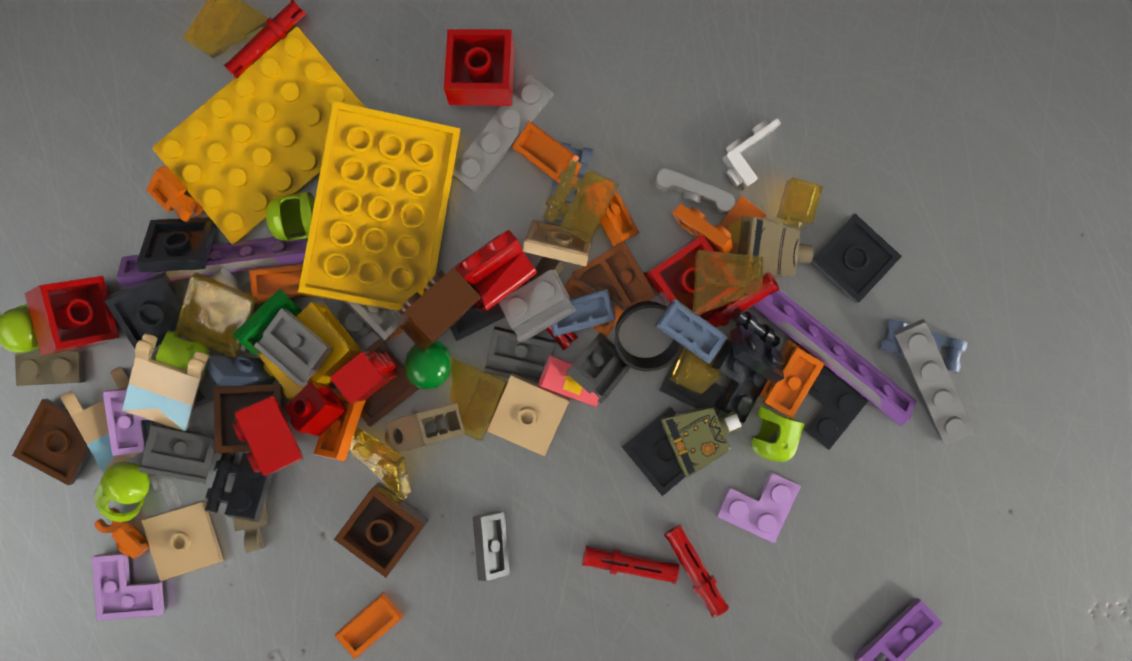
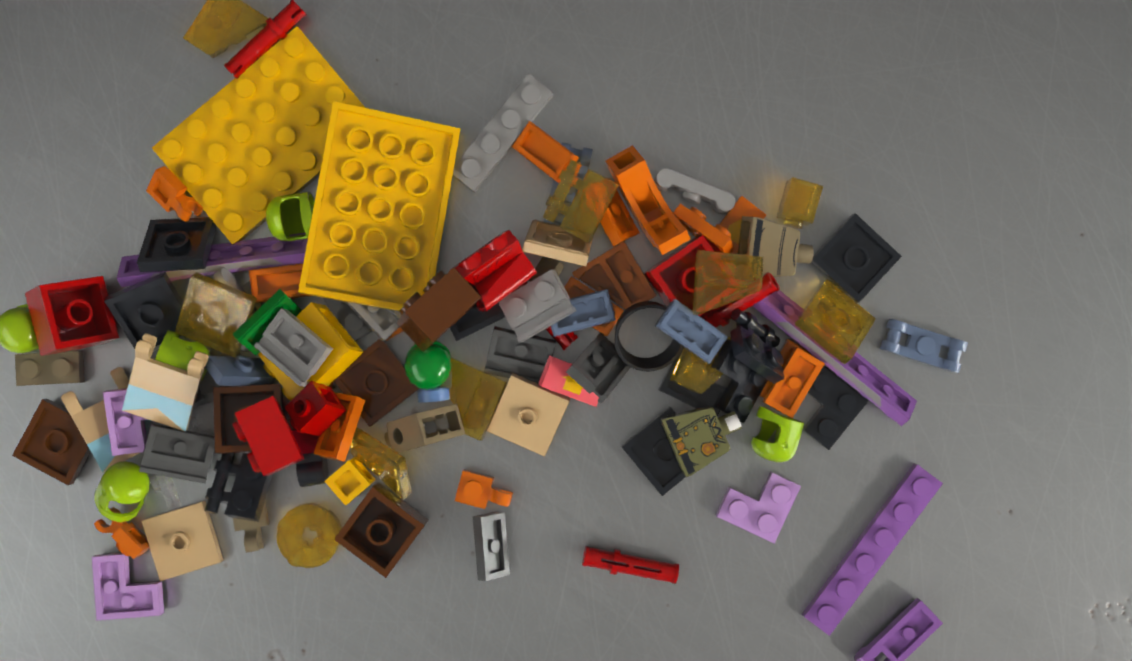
red brick [329,350,398,405] -> none
orange tile [334,592,404,659] -> none
red brick [443,29,515,106] -> none
red pin [664,524,729,618] -> none
white bracket [721,118,781,190] -> none
light grey plate [894,319,975,446] -> none
none -> clear yellow plate [277,503,342,568]
none -> black leg [292,429,329,487]
none -> yellow brick [324,456,376,506]
none -> medium blue tile [417,386,450,403]
none -> orange plate [455,469,513,509]
none -> orange arch [605,145,690,255]
none -> clear yellow plate [794,279,876,365]
none -> medium lavender plate [802,463,943,636]

